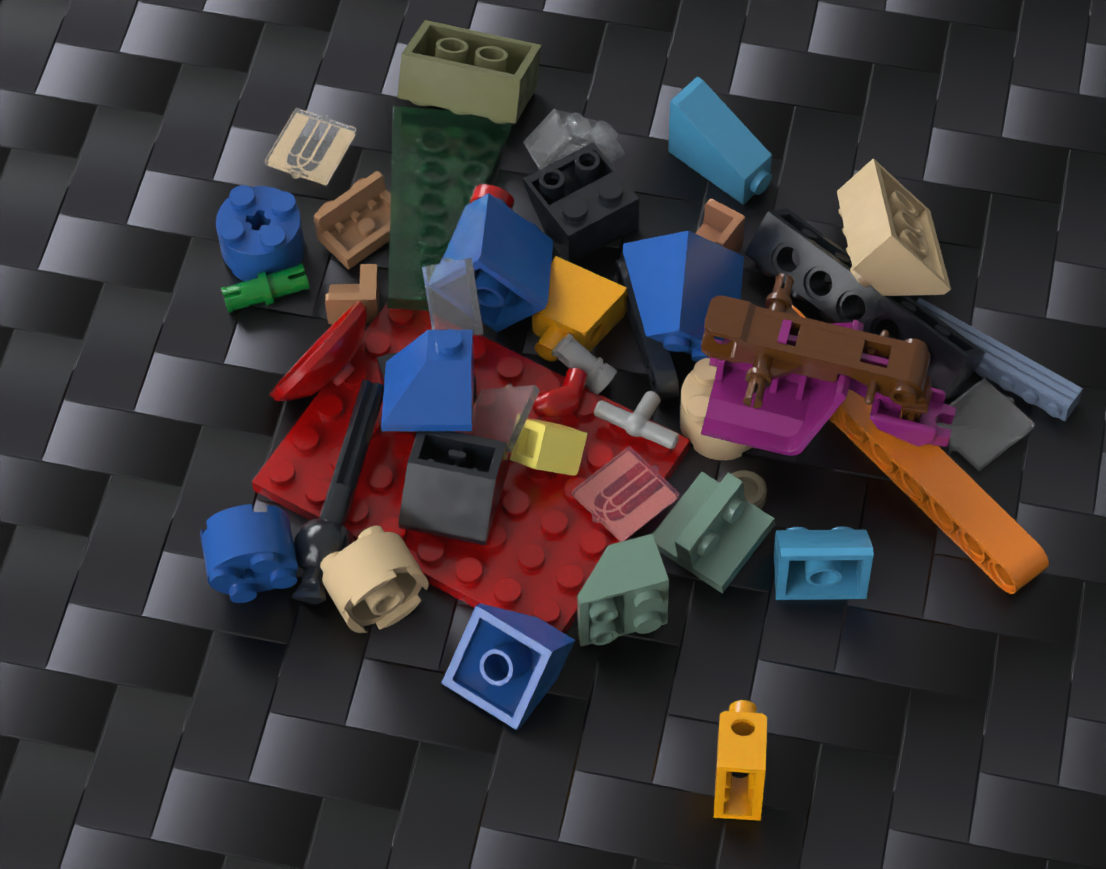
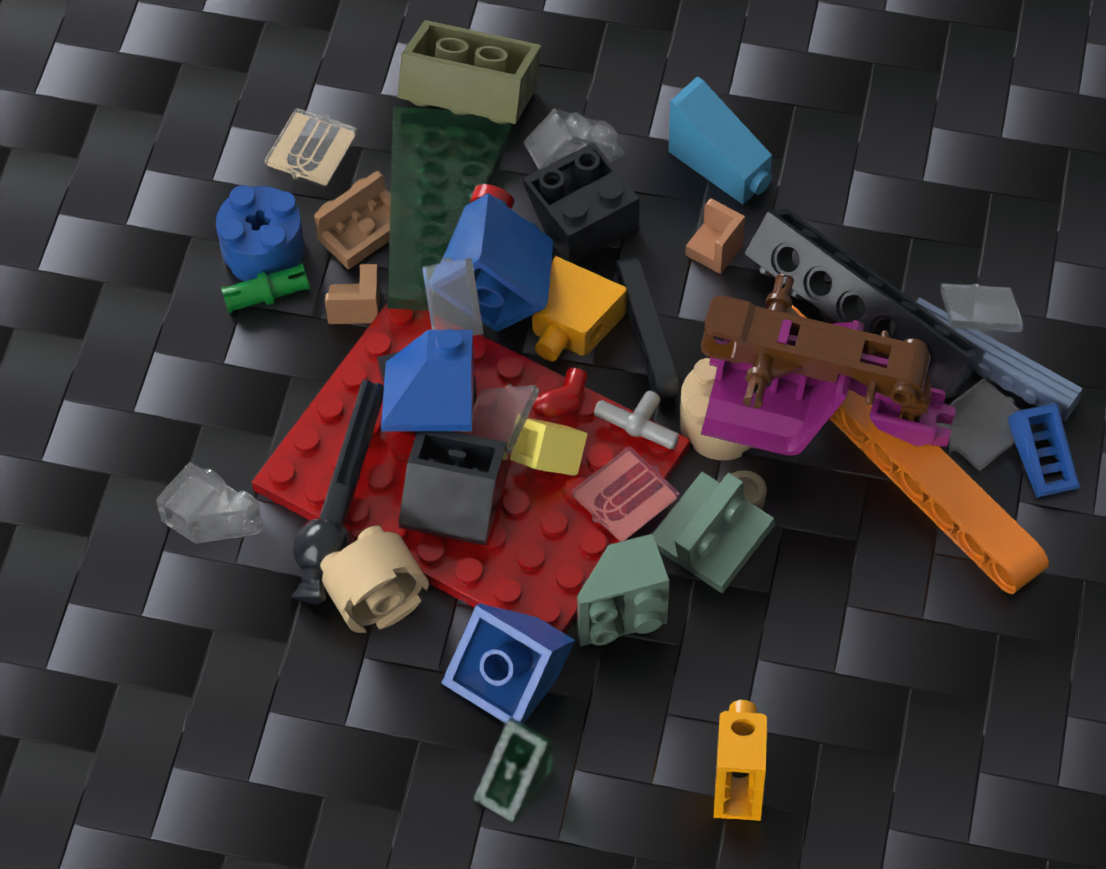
blue brick [200,504,298,603] -> none
red dish [270,300,367,401] -> none
light grey pin [551,333,617,395] -> none
blue slope [623,231,744,362] -> none
dark azure slope [774,526,874,600] -> none
tan slope [837,158,951,296] -> none
none -> clear slope [156,462,264,544]
none -> clear green slope [474,717,553,822]
none -> clear piece [940,283,1023,332]
none -> blue slope [1007,403,1080,498]

